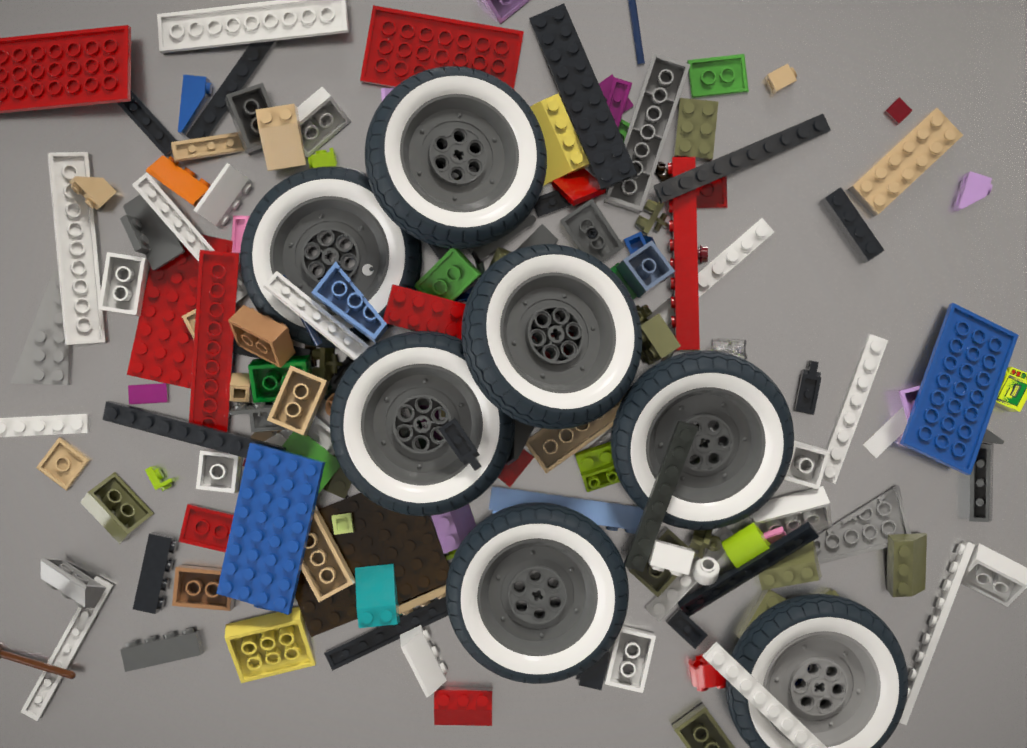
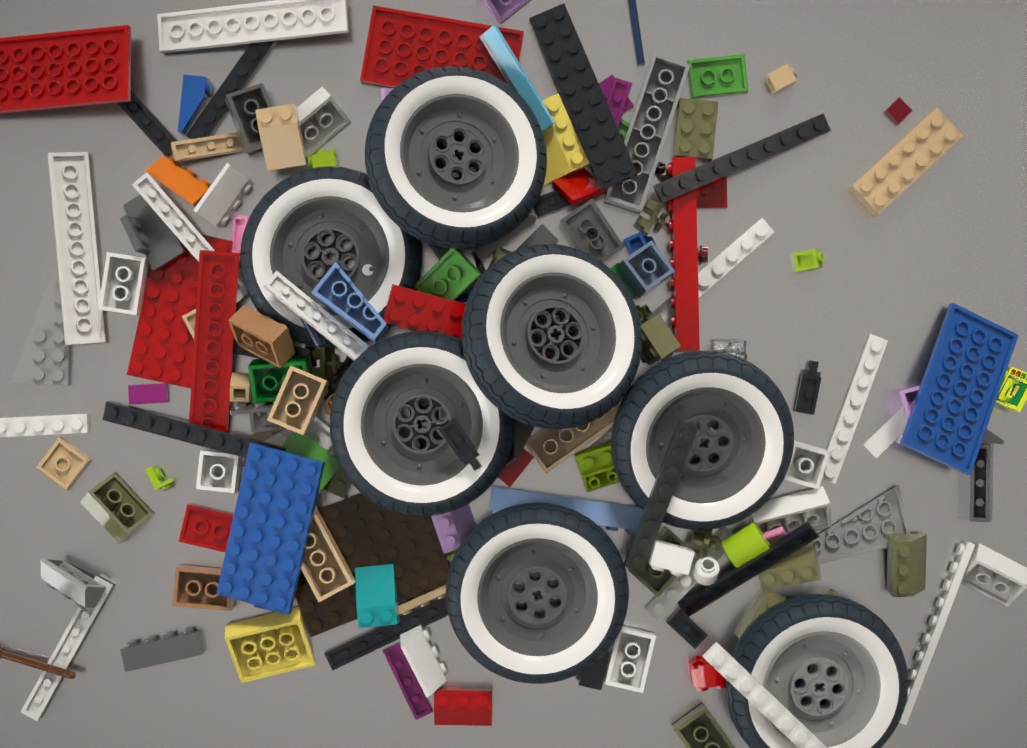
tan slope [69,176,117,210] -> none
black brick [133,532,177,614] -> none
yellowish green plate [331,512,354,535] -> none
black brick [821,187,885,263] -> none
lavender slope [954,171,993,211] -> none
none -> magenta tile [383,642,433,720]
none -> medium azure tile [479,25,555,133]
none -> lime bracket [793,249,825,272]

